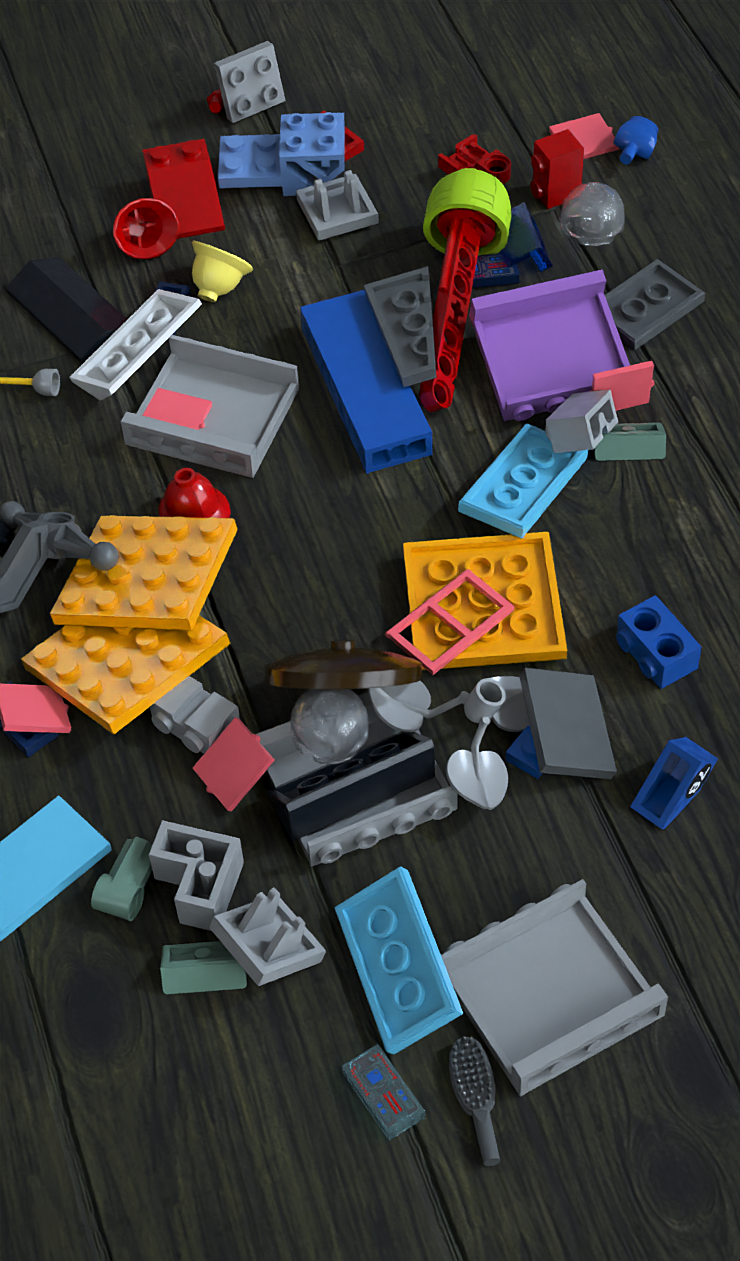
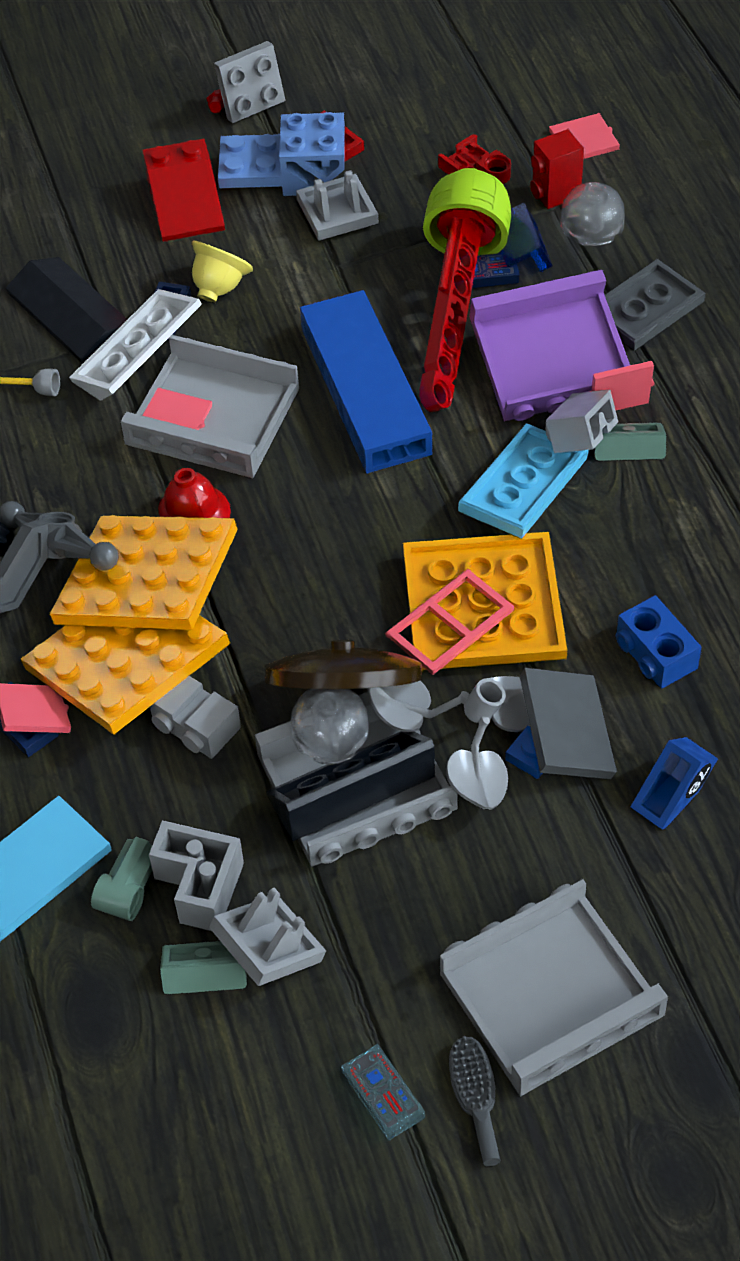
red hat [113,198,180,259] -> none
coral piece [193,717,275,812] -> none
medium azure tile [334,866,463,1055] -> none
dark grey wing [364,266,437,388] -> none
blue piece [613,116,658,164] -> none

